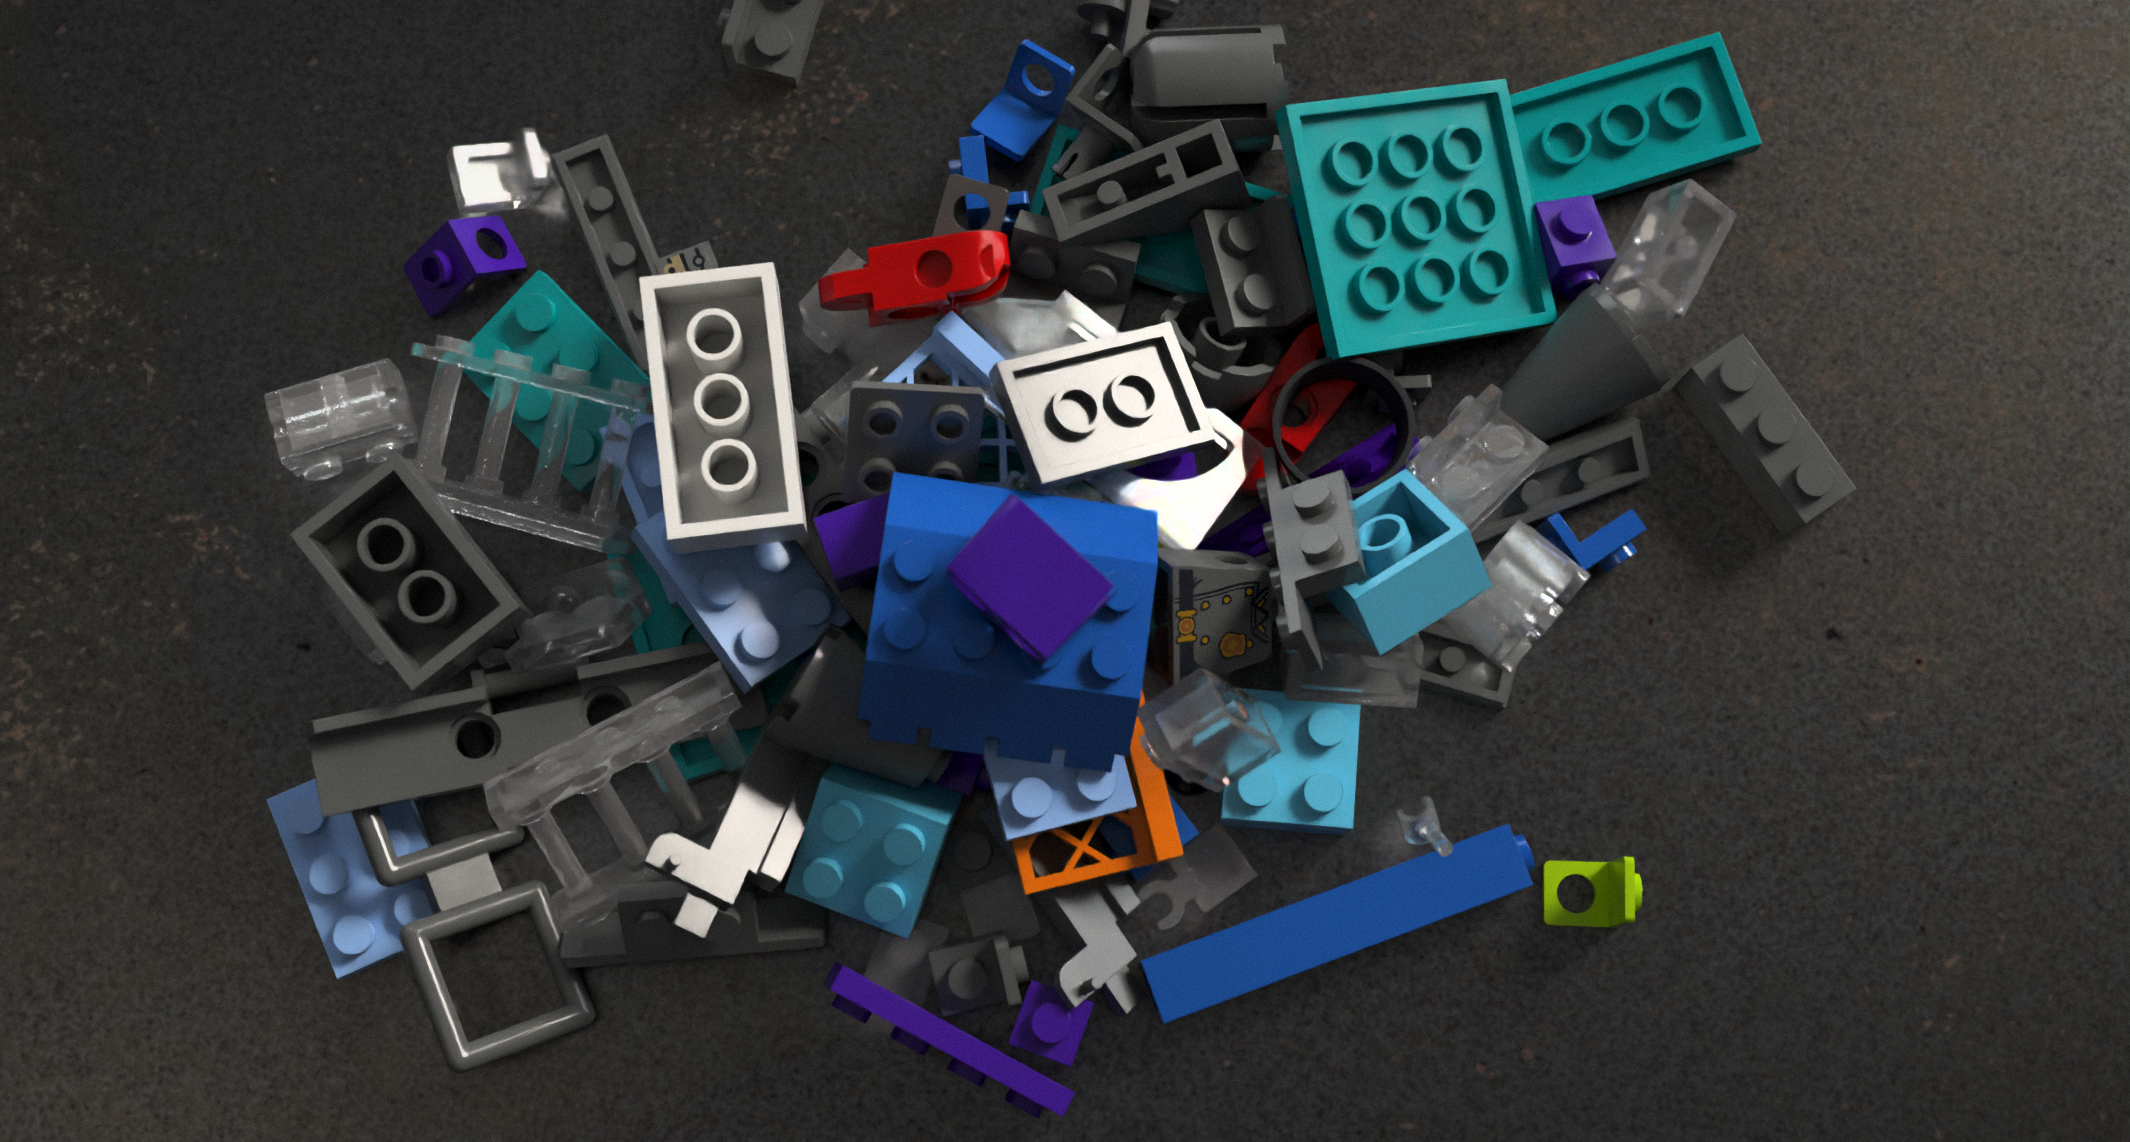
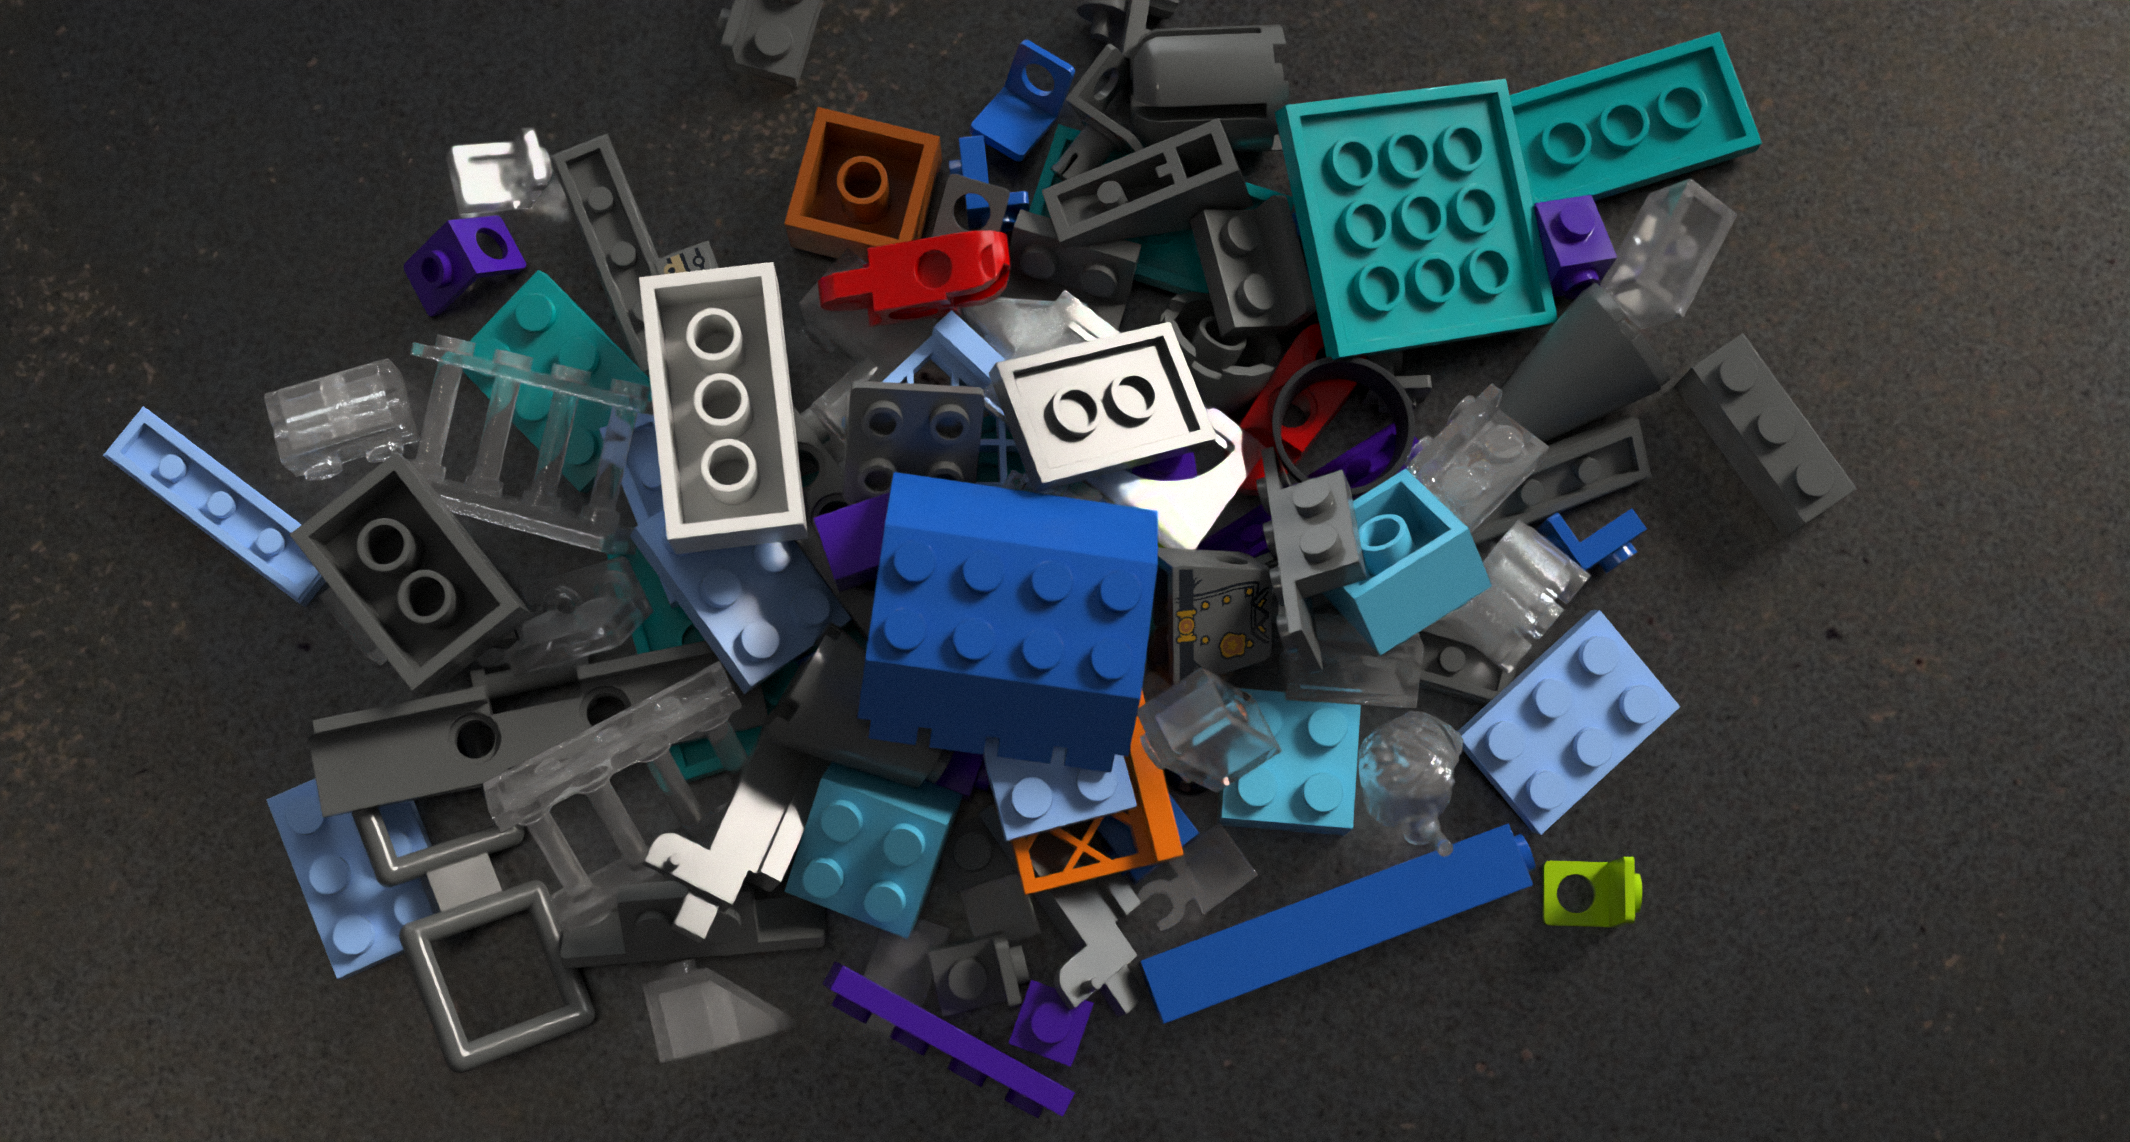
dark purple piece [945,494,1118,667] -> none
none -> light blue tile [103,406,326,607]
none -> clear slope [642,959,796,1063]
none -> dark orange brick [784,107,942,265]
none -> clear hair [1358,710,1463,827]
none -> light blue plate [1452,610,1680,835]

